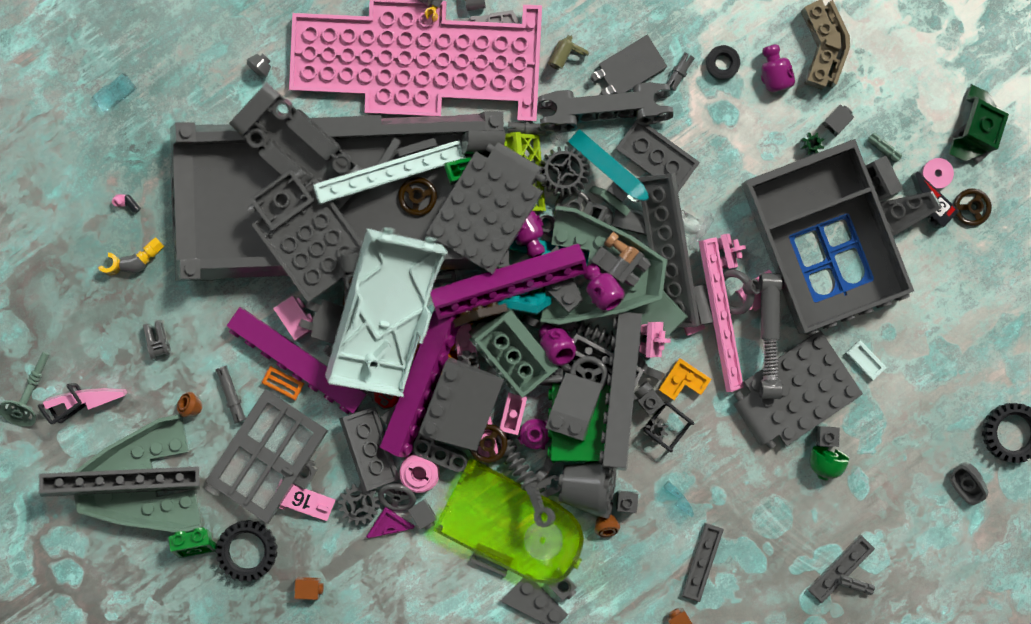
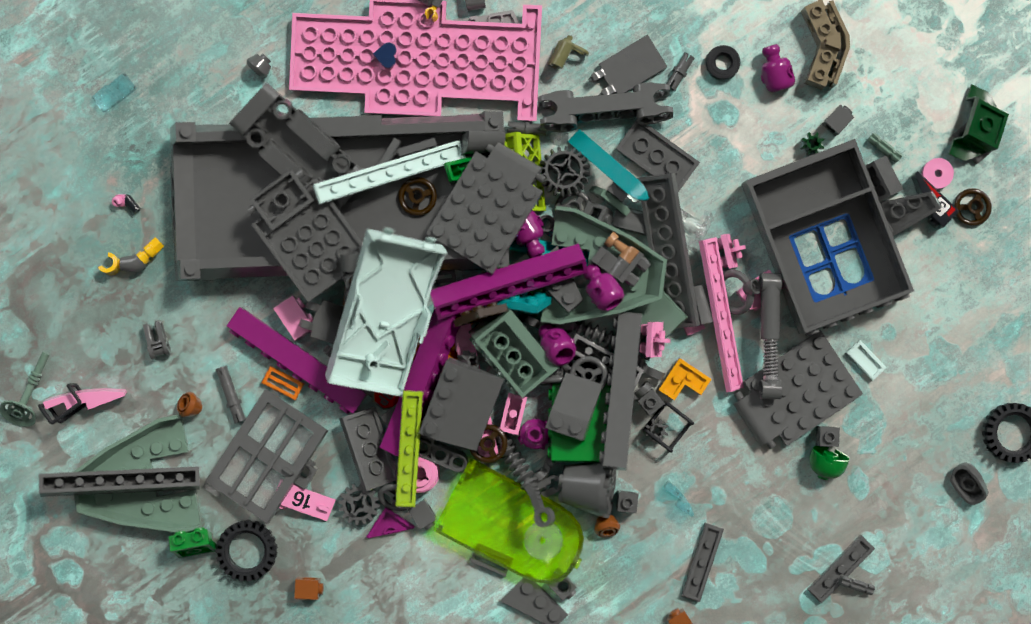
none -> dark blue tile [373,42,397,68]
none -> lime tile [395,390,423,507]

